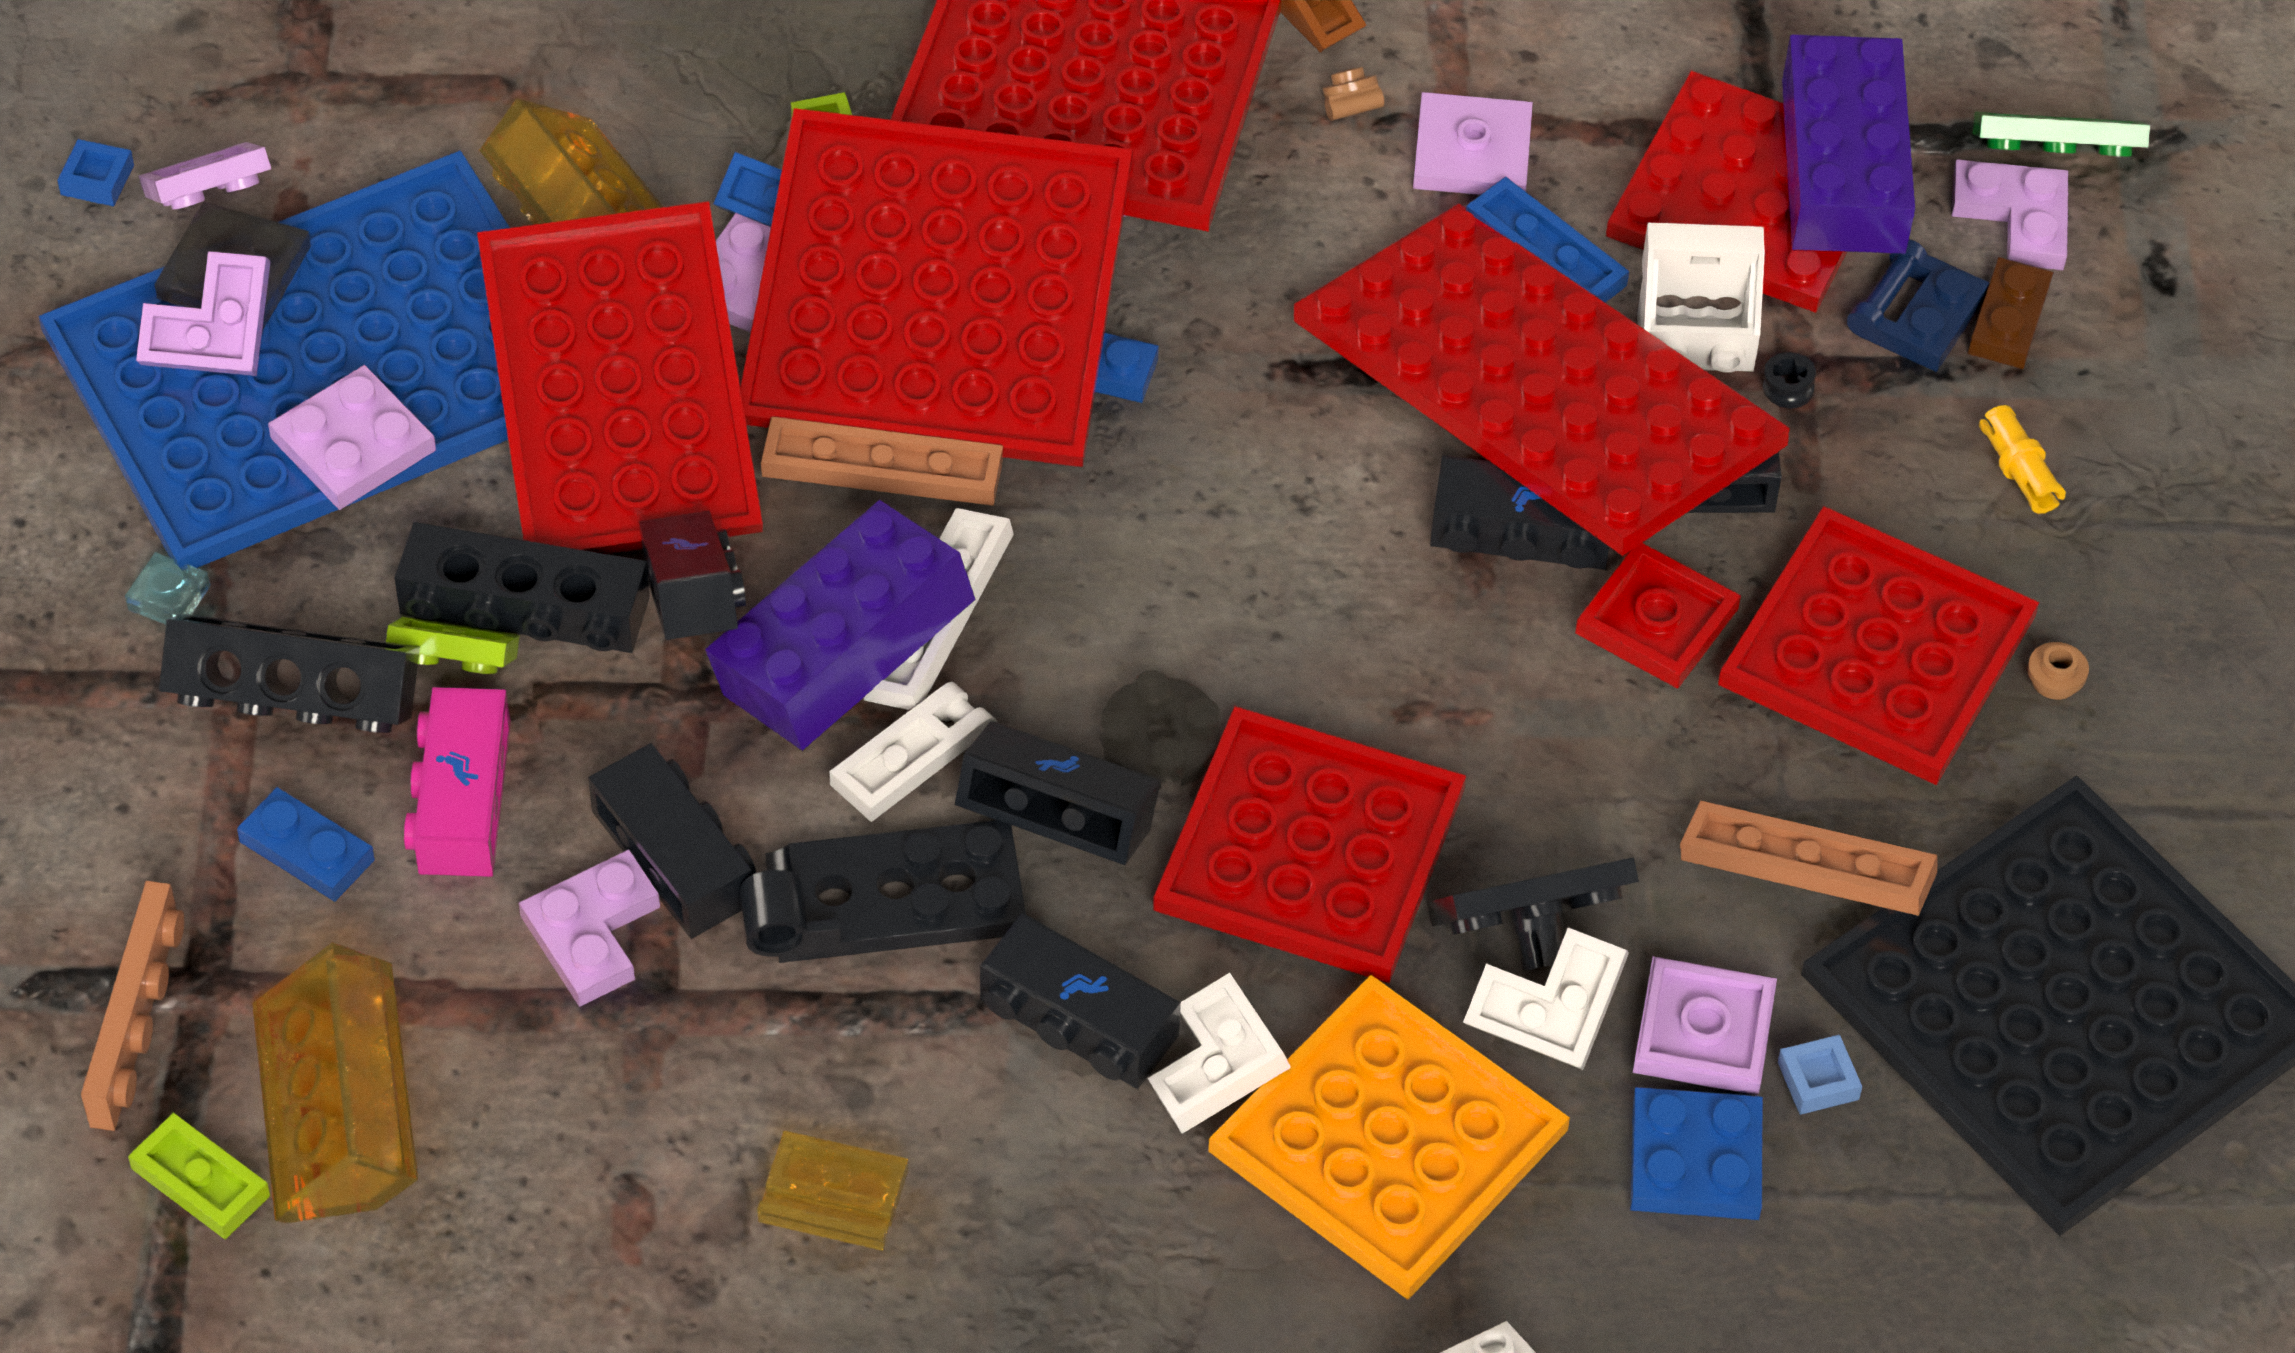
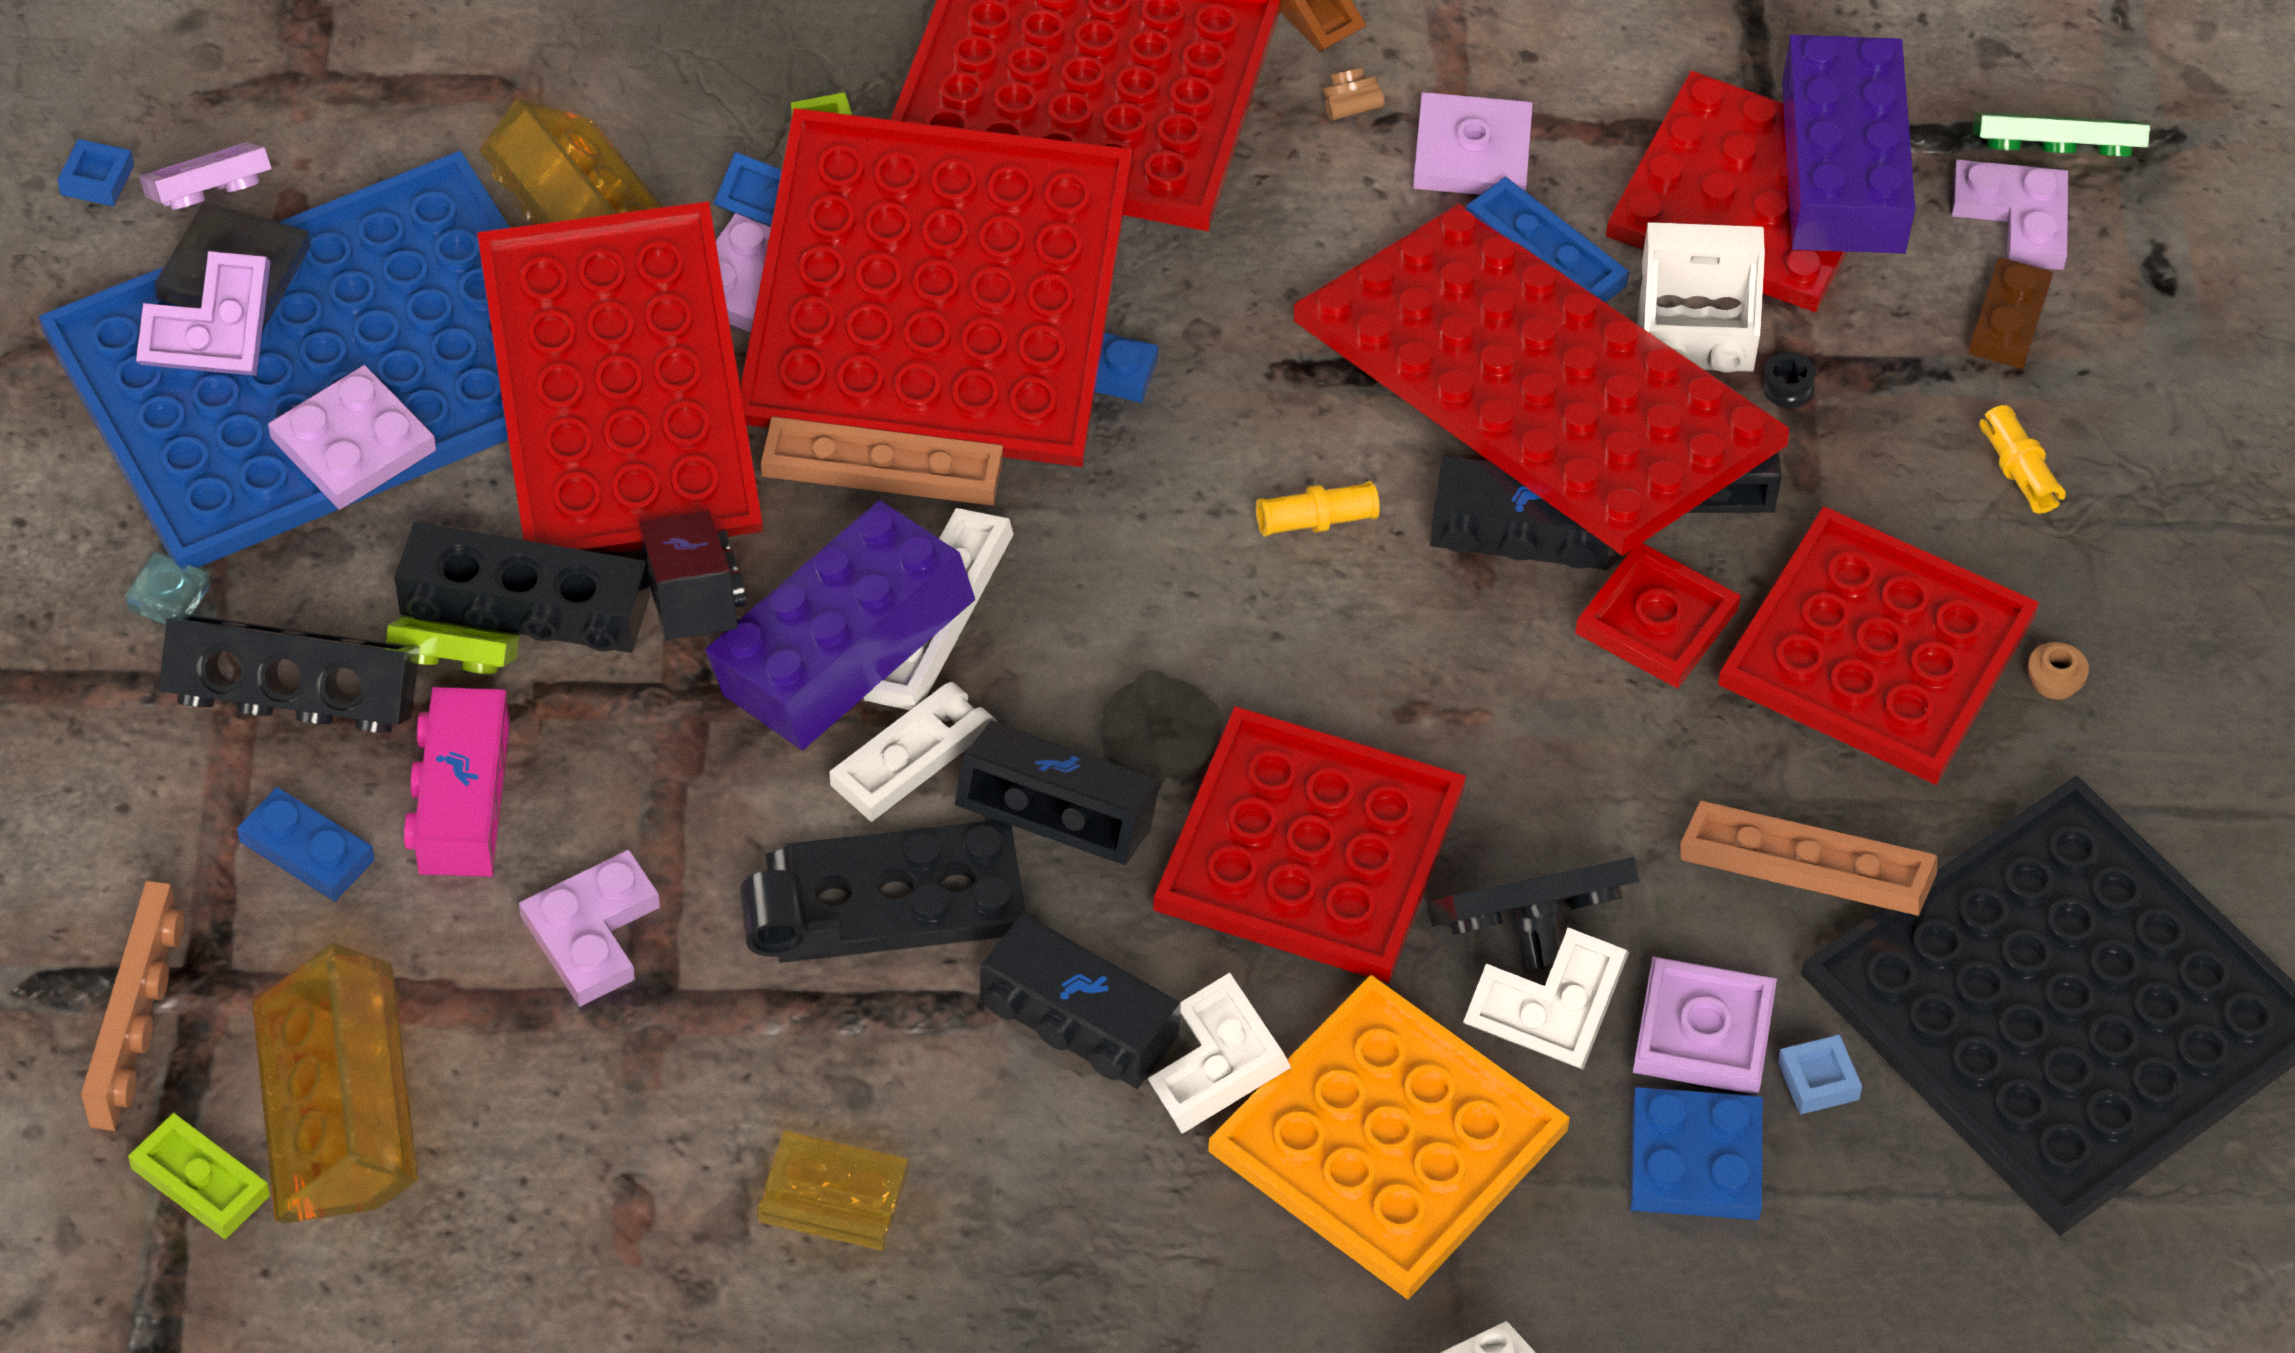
black brick [588,743,756,939] -> none
dark blue plate [1847,239,1990,372] -> none
none -> yellow pin [1256,481,1380,537]

